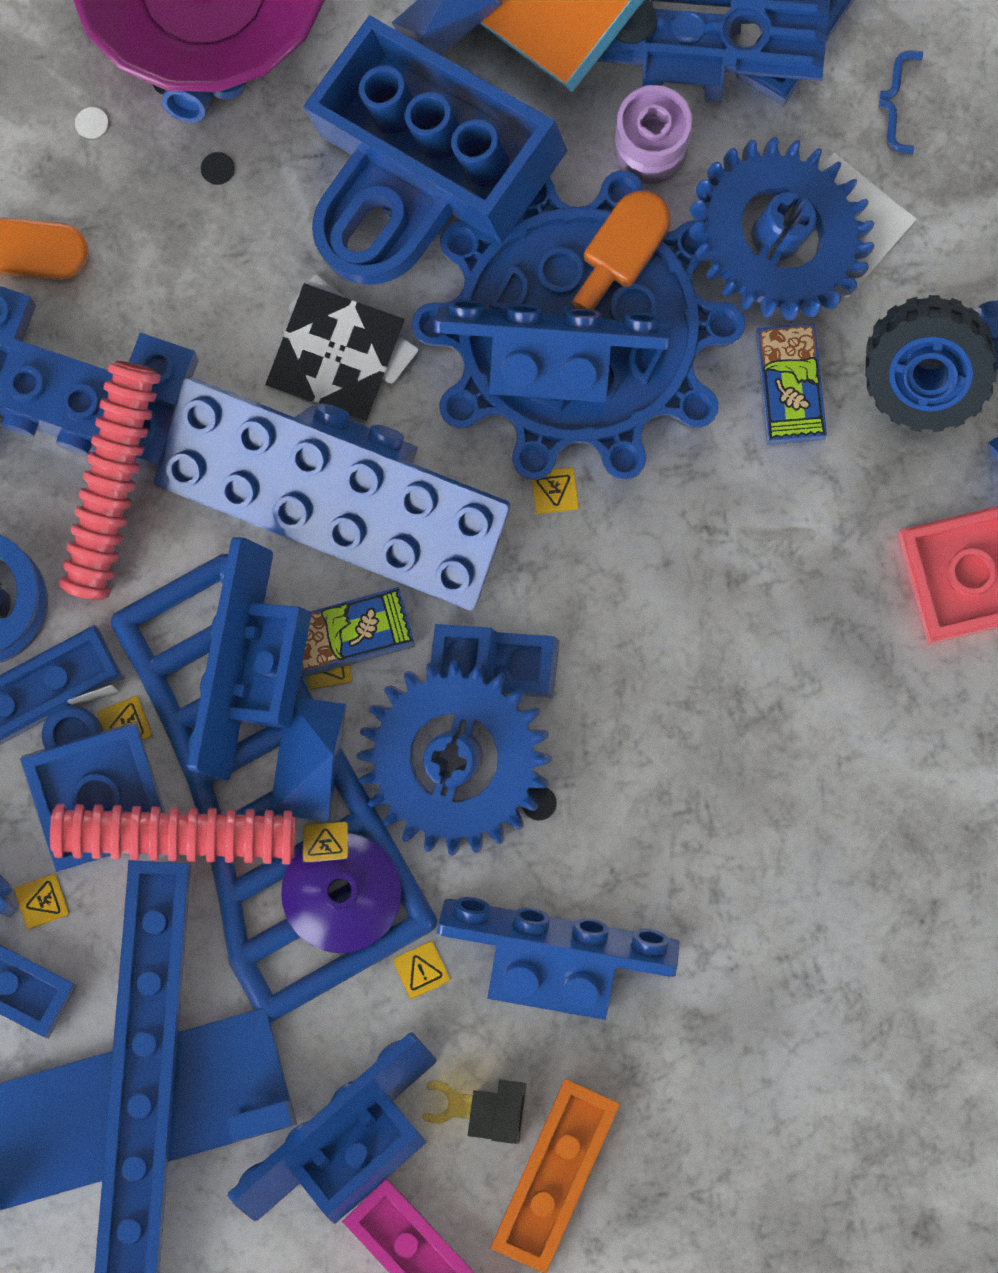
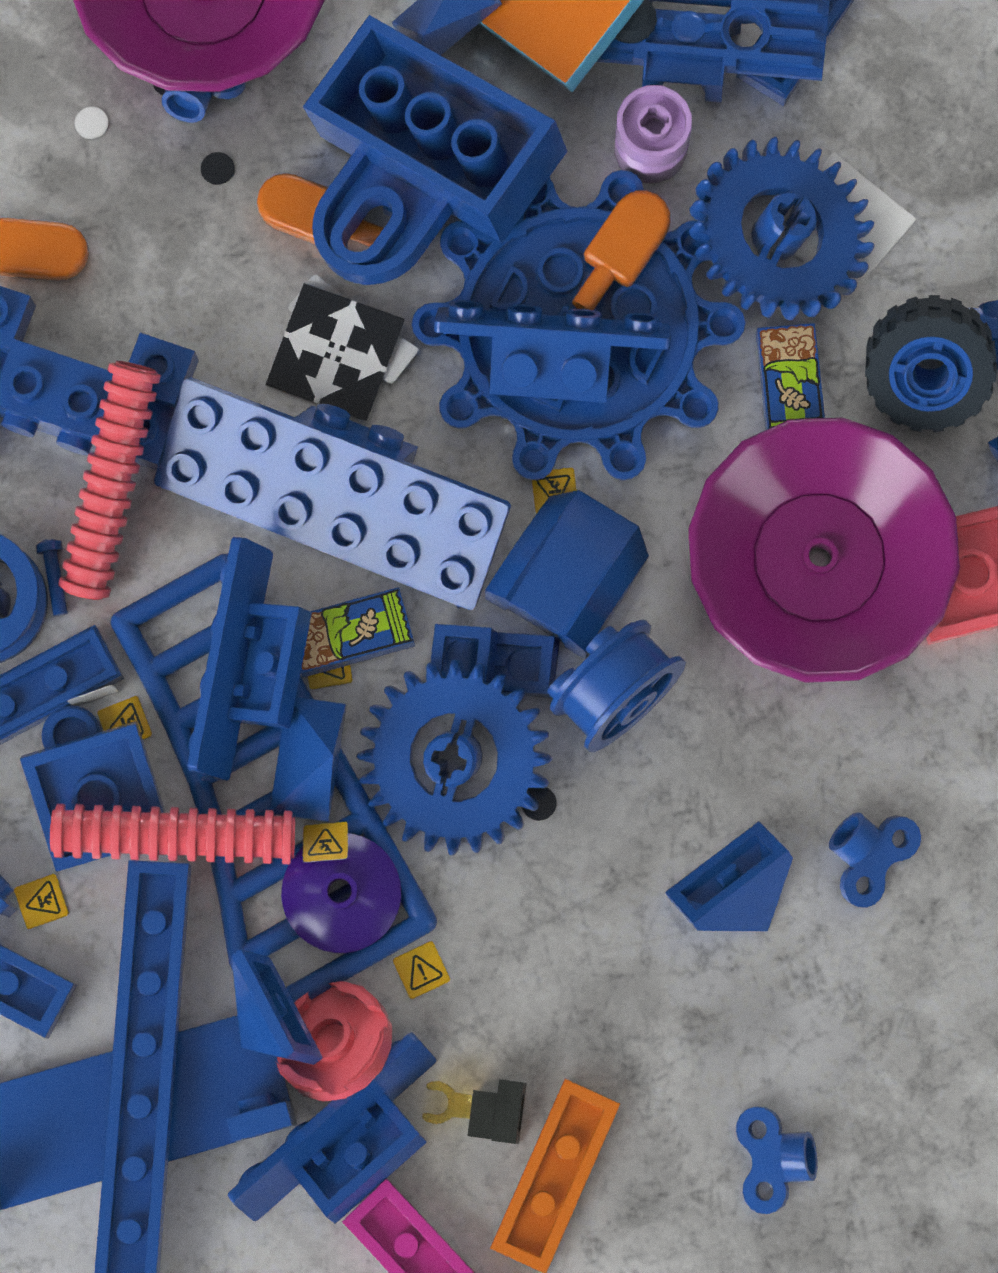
blue bracket [437,897,680,1020] -> none
blue piece [879,50,923,154] -> none
none -> blue piece [35,539,68,616]
none -> blue slope [231,949,323,1065]
none -> orange piece [257,173,383,247]
none -> coral tile [275,981,392,1102]
none -> blue slope [485,490,649,660]
none -> blue wheel [547,620,686,753]
none -> blue slope [665,821,793,931]
none -> magenta dish [688,417,960,683]
none -> blue piece [736,1106,818,1214]
none -> blue piece [829,812,921,908]

